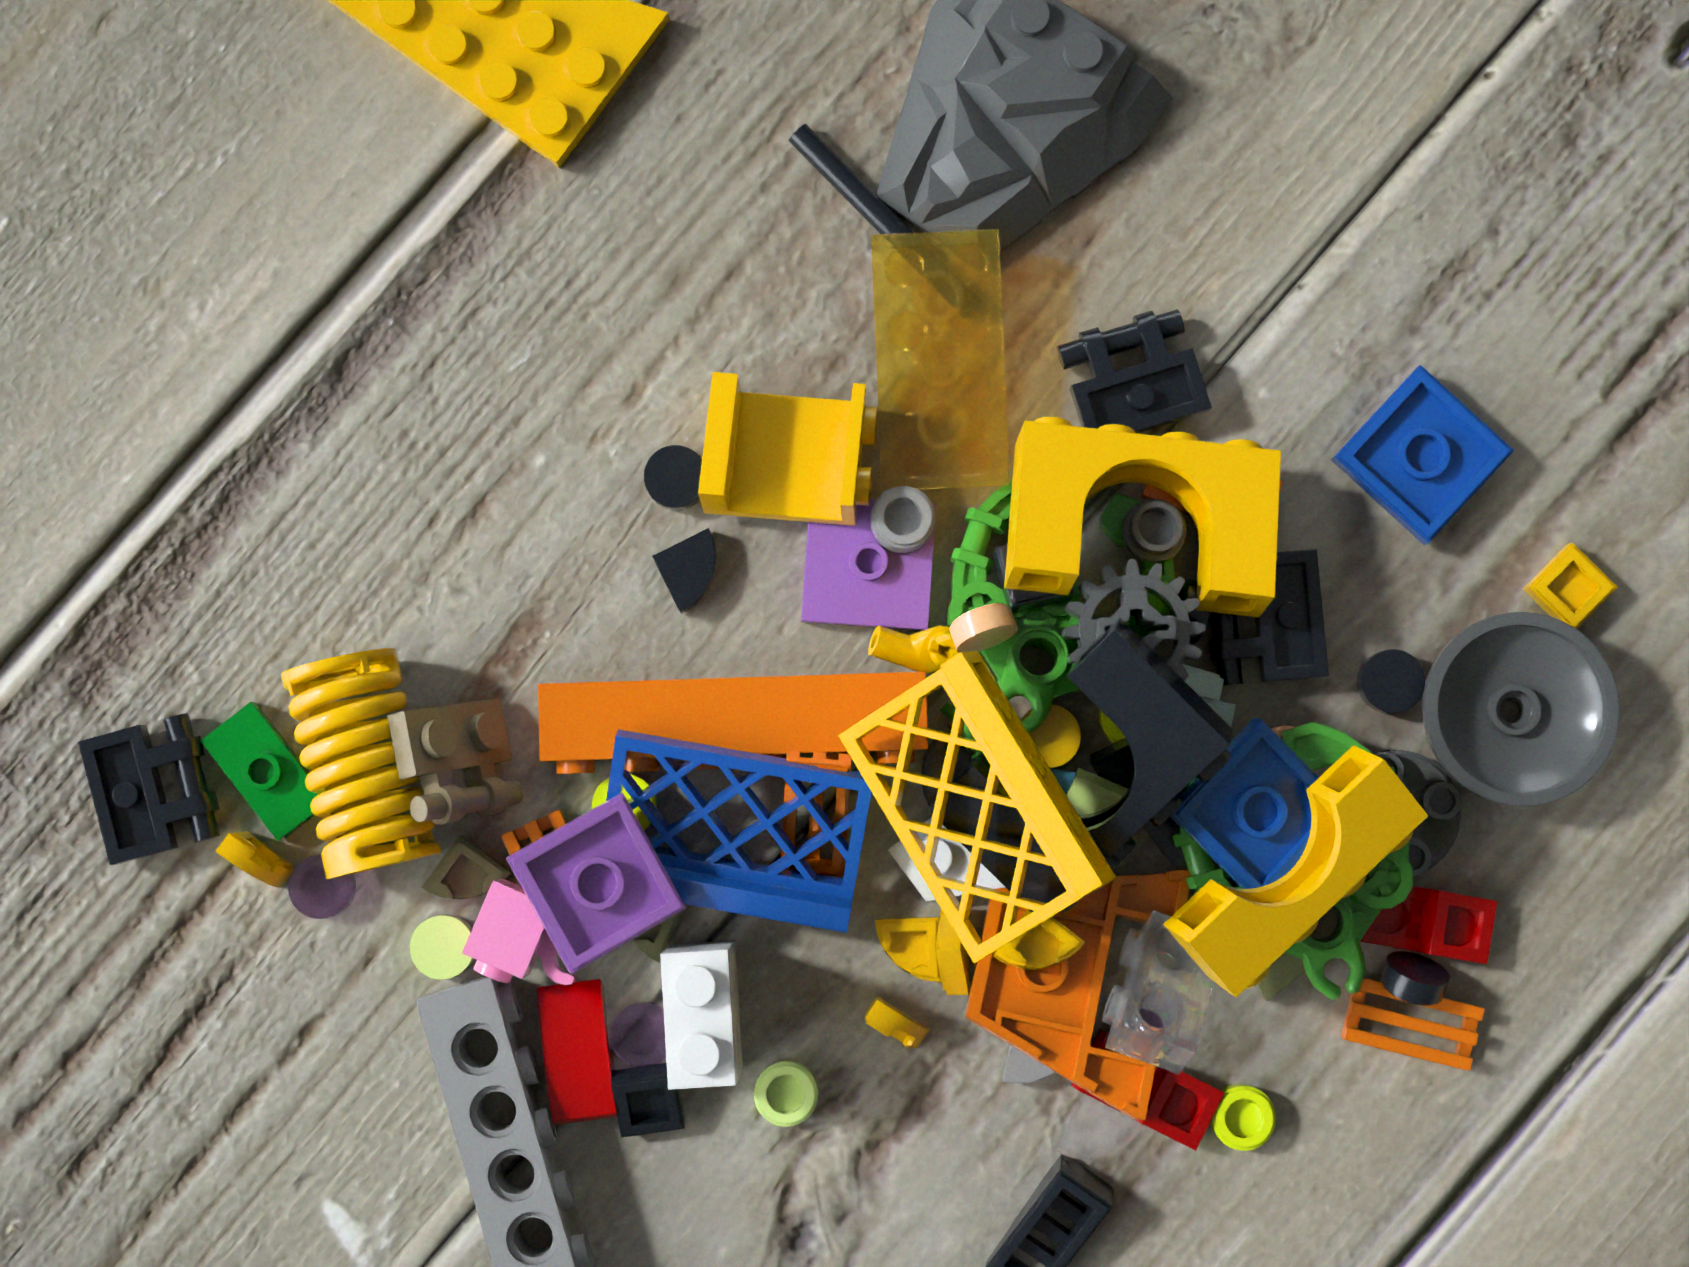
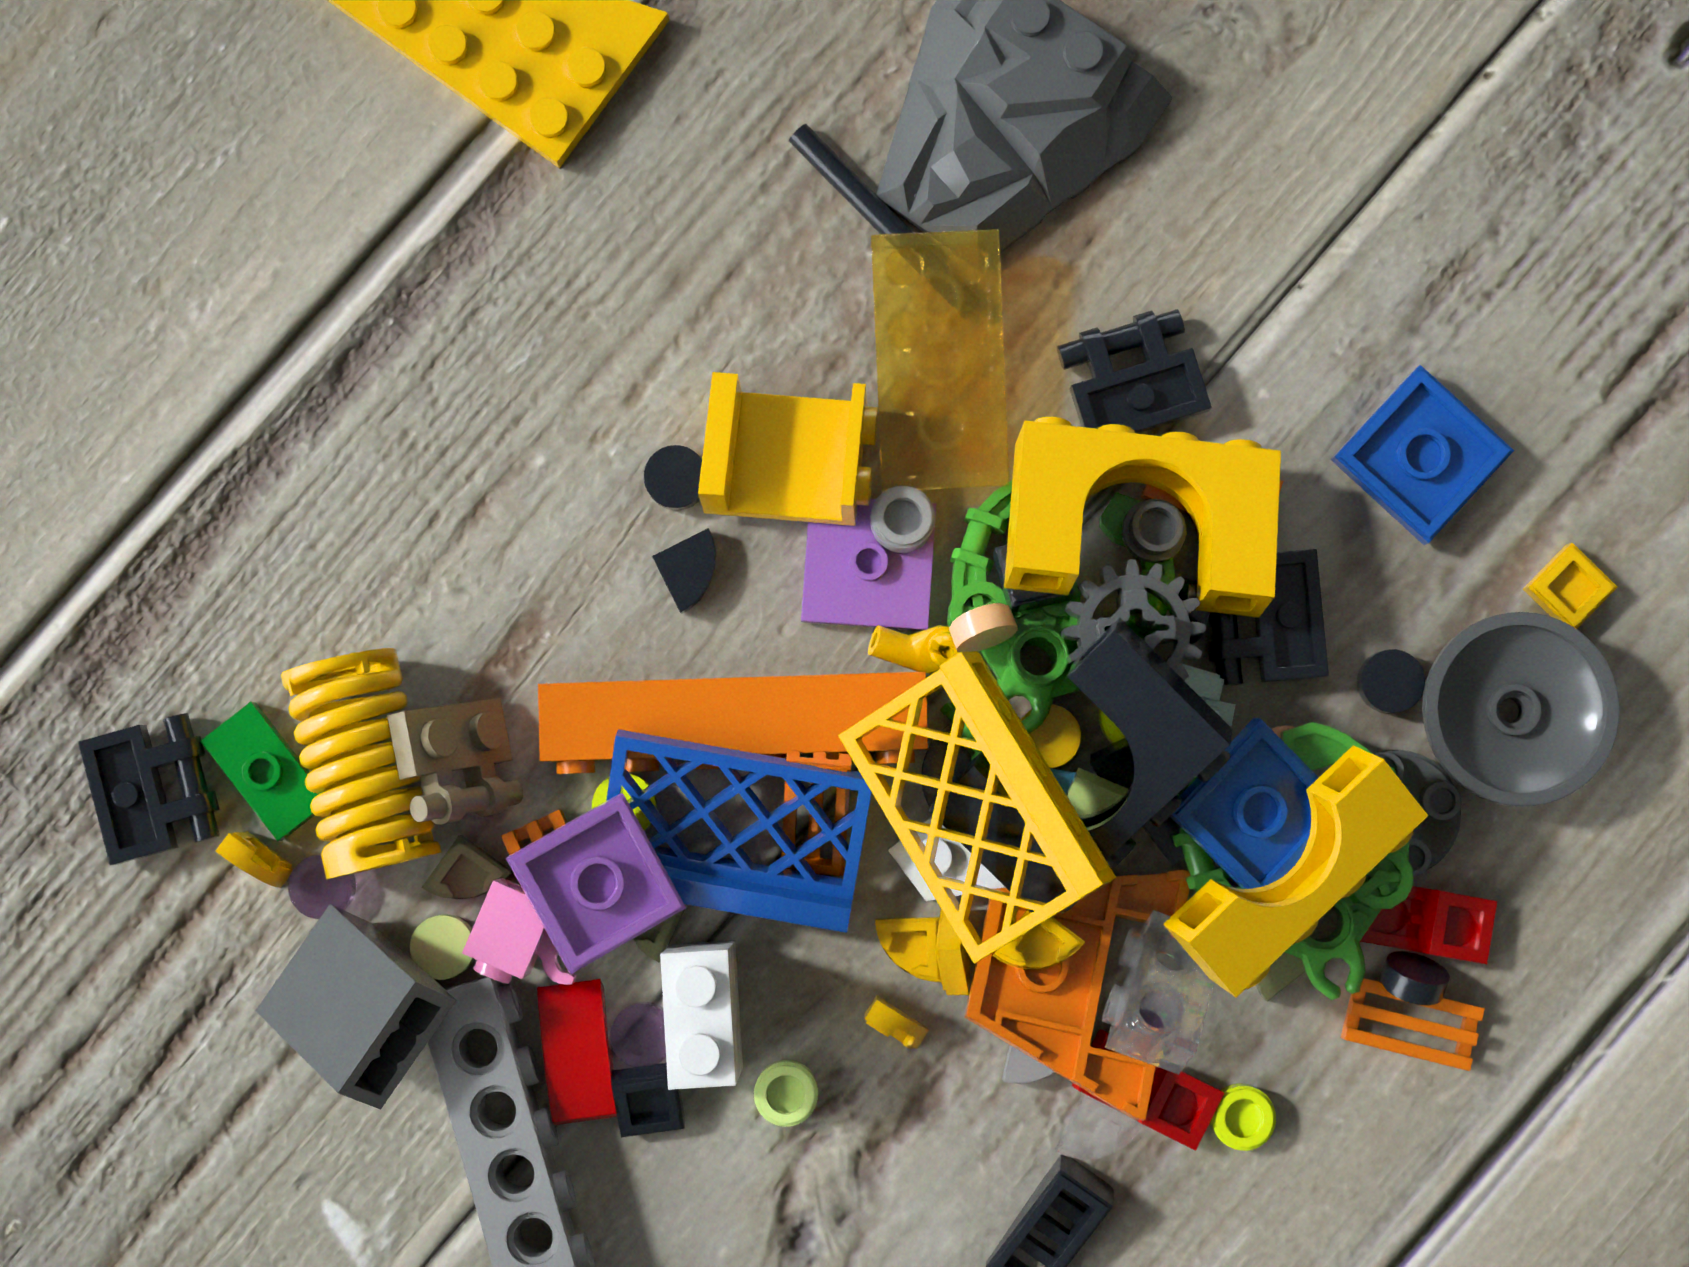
none -> brick [255,904,457,1110]

